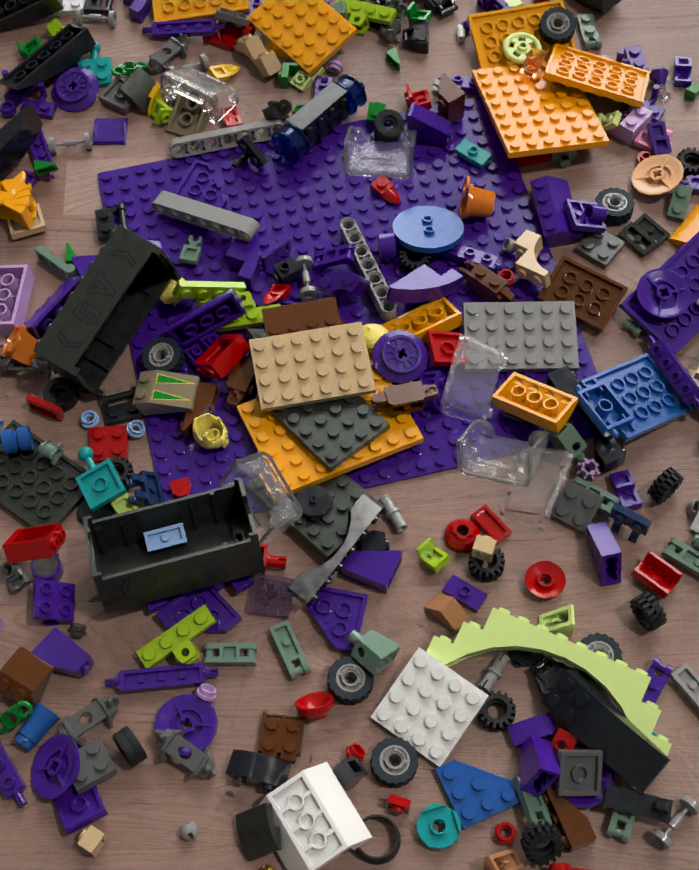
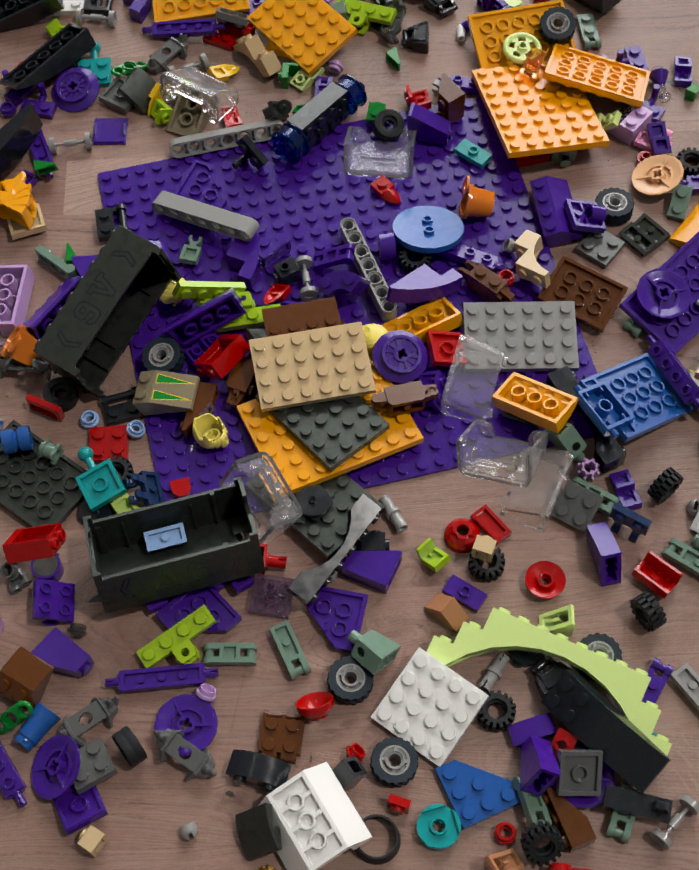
green bracket [16,35,43,58] -> none
green bracket [406,2,433,24] -> none

